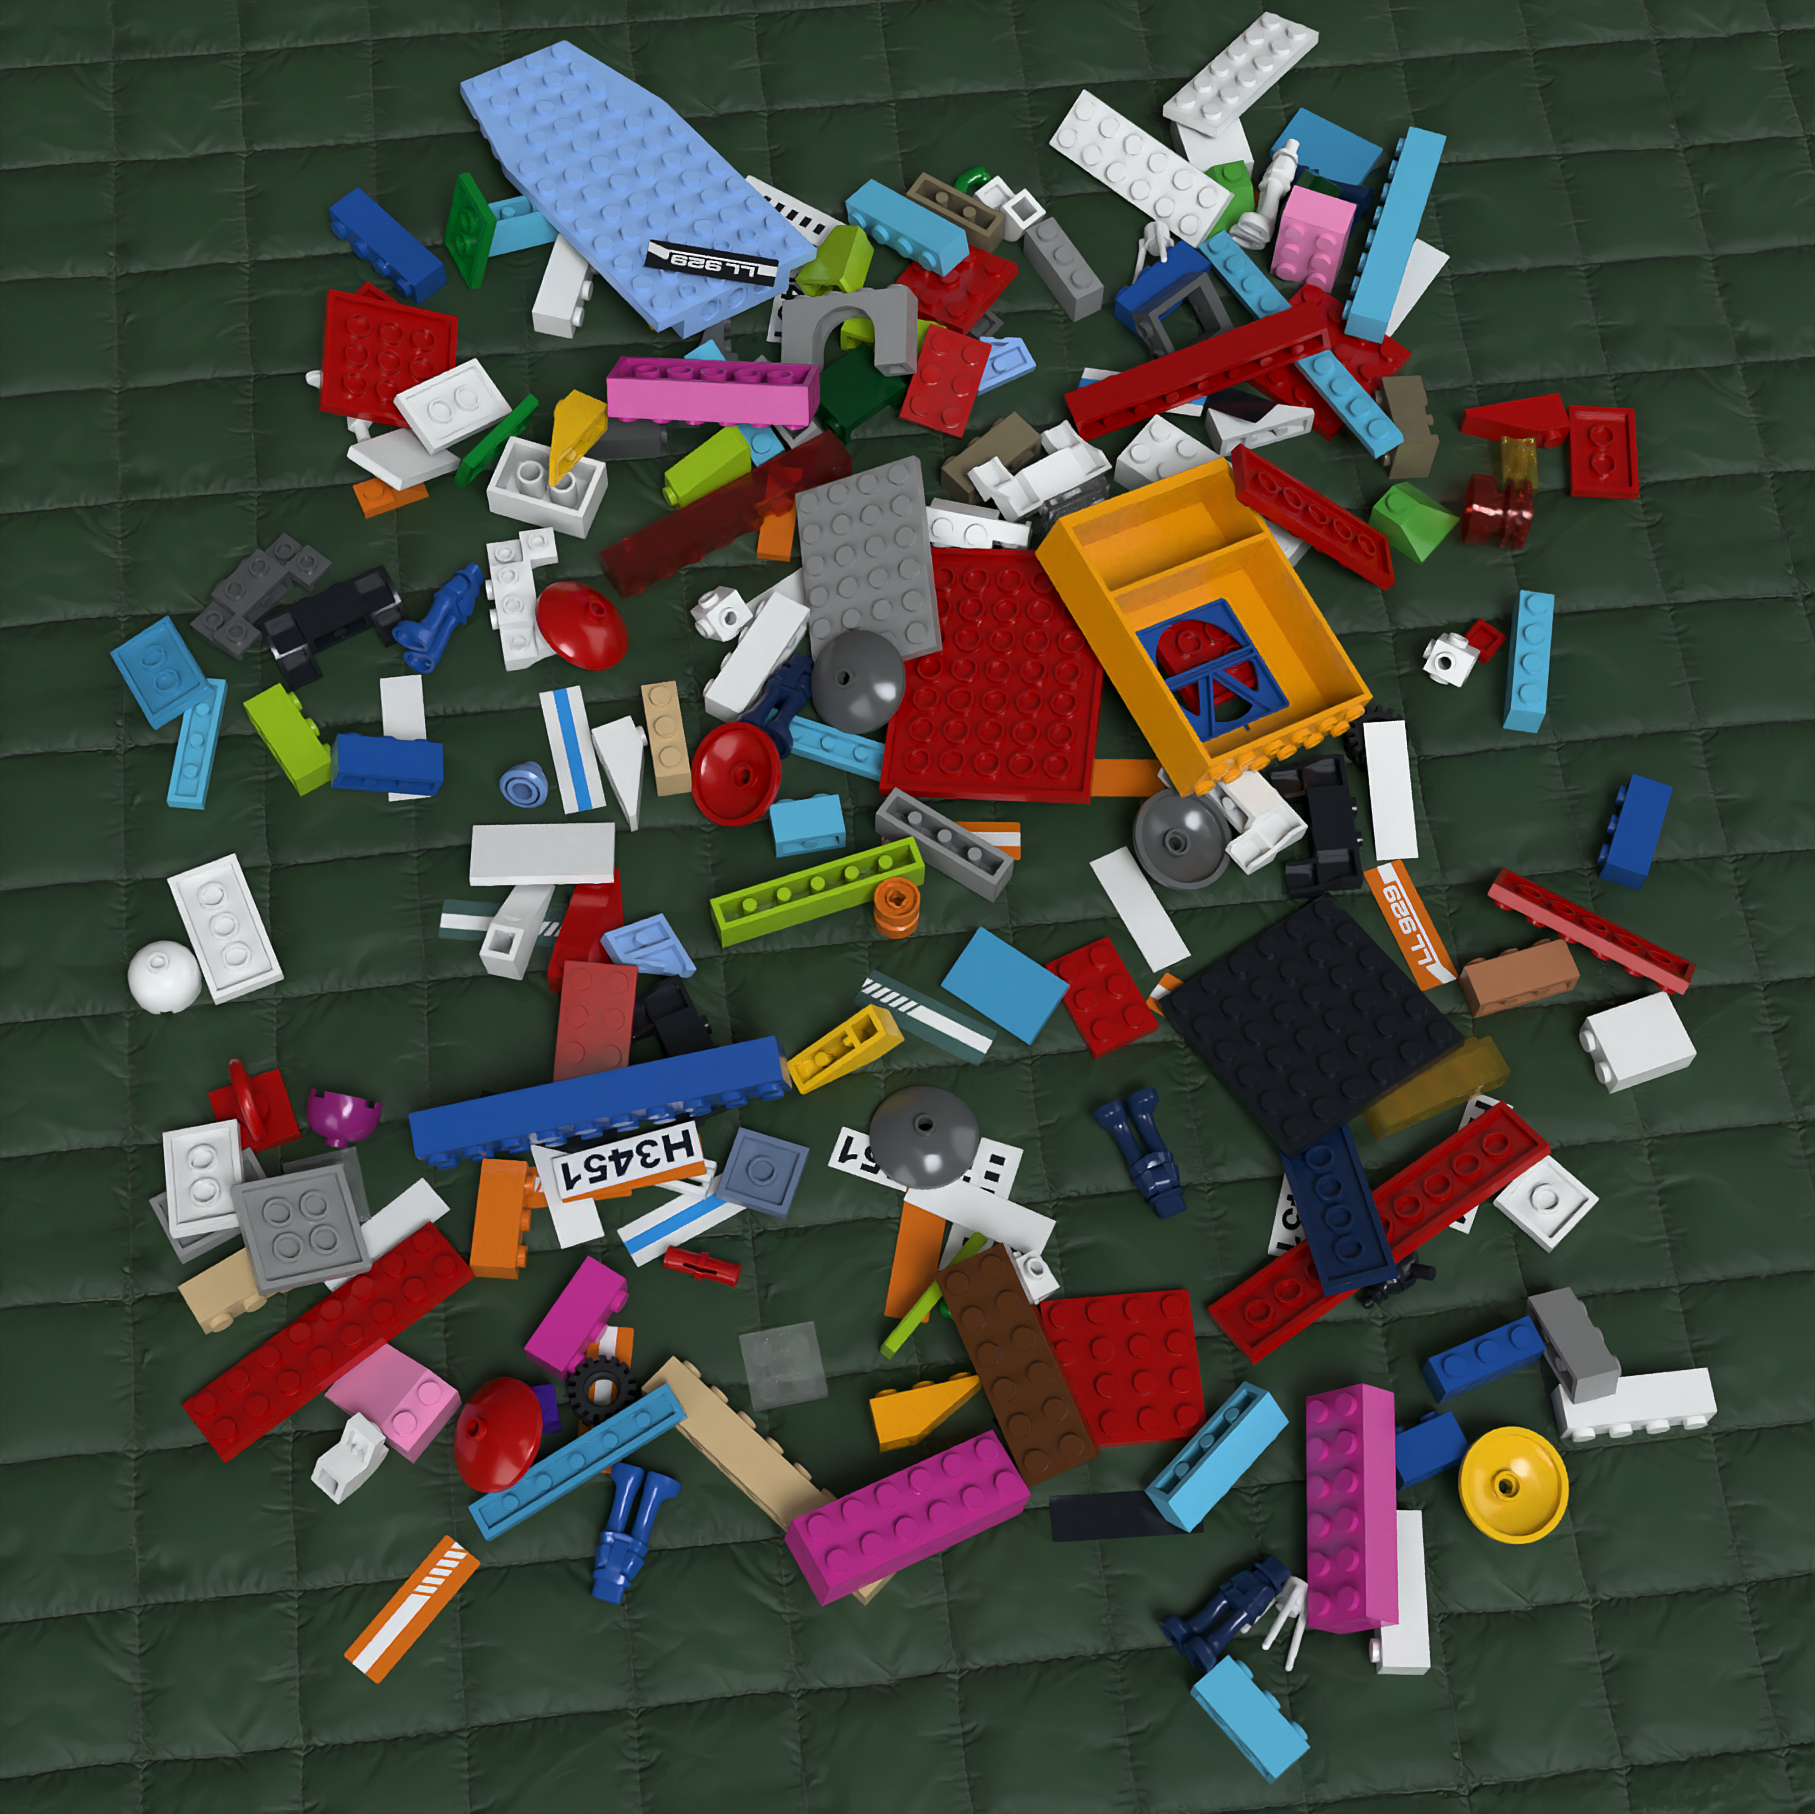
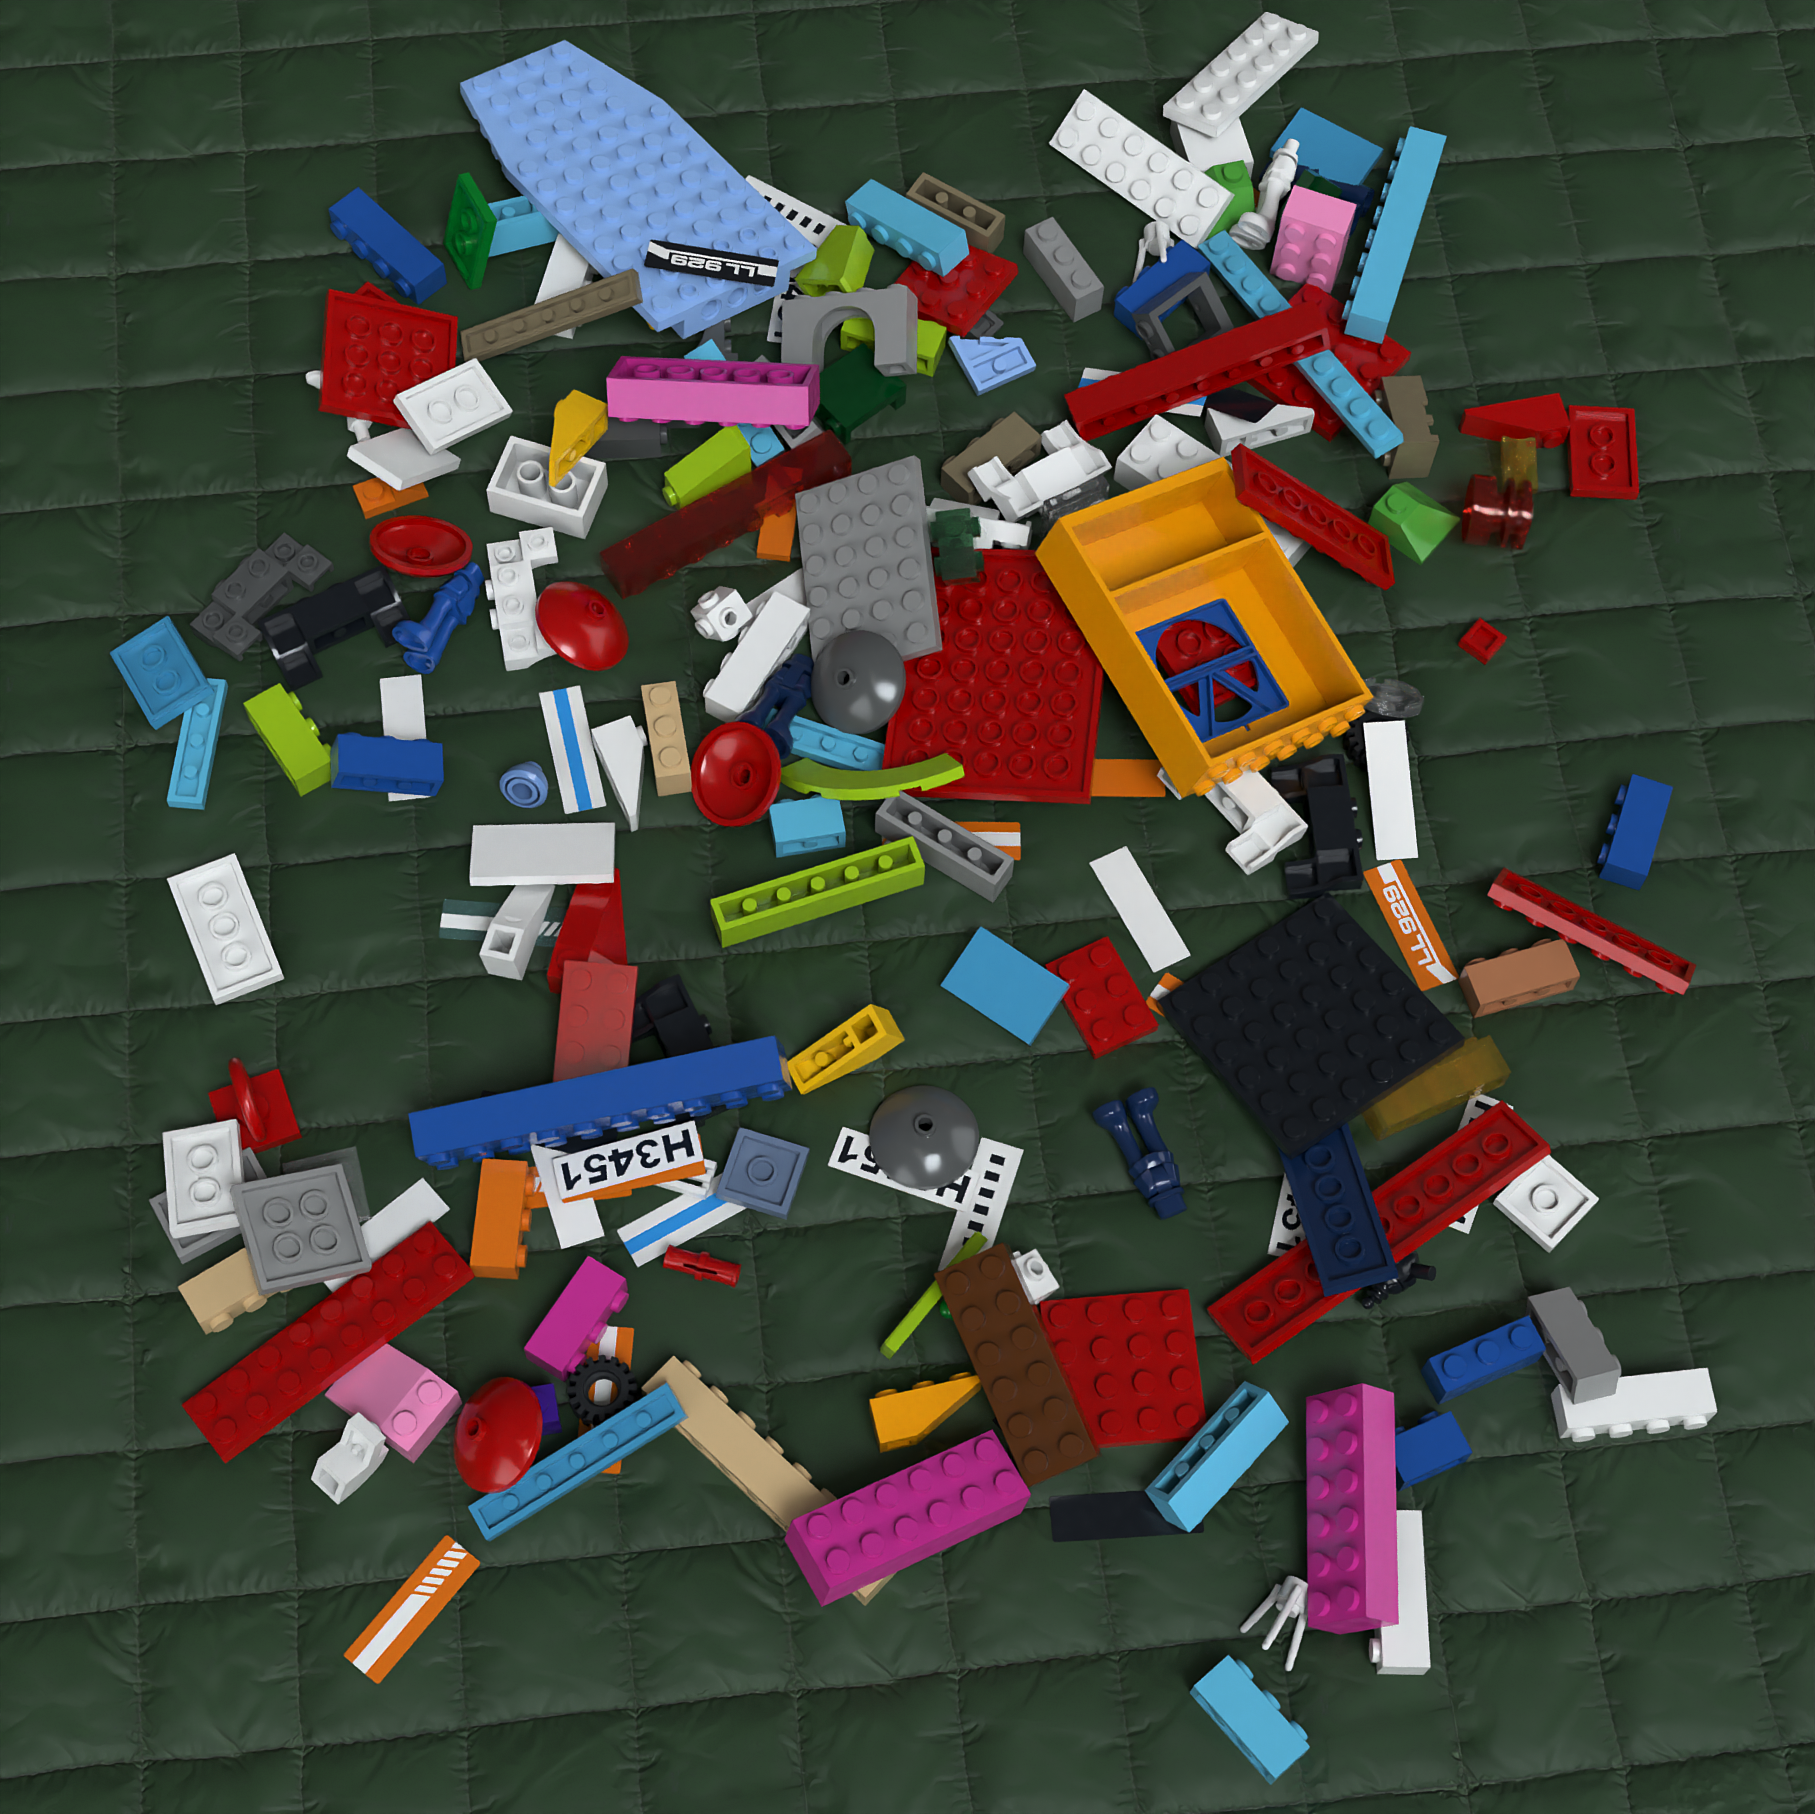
white cylinder [127,940,202,1014] -> none
magenta cylinder [306,1088,383,1149] -> none
green tile [453,394,539,489] -> none
blue piece [590,1463,682,1605] -> none
light blue wing [600,913,696,978] -> none
clear plate [739,1321,828,1412] -> none
clear light blue sticker [853,970,997,1066] -> none
orange wheel [874,877,920,939] -> none
orange sticker [884,1187,946,1323] -> none
red plate [898,323,993,440] -> none
white sticker [904,1179,1056,1255] -> none
green arm [953,165,991,195] -> none
white brick [972,176,1046,242] -> none
dark grey dish [1133,787,1232,891] -> none
dark blue piece [1158,1555,1291,1674] -> none
white sticker [1385,238,1450,337] -> none
white brick [1423,633,1481,687] -> none
yellow dish [1458,1427,1569,1544] -> none
medium azure brick [1503,590,1555,733] -> none
white brick [1579,991,1697,1094] -> none
none -> red dish [369,515,473,578]
none -> dark tan tile [460,268,643,362]
none -> lime tile [780,753,965,800]
none -> clear green brick [930,508,985,586]
none -> clear tile [1363,677,1424,718]

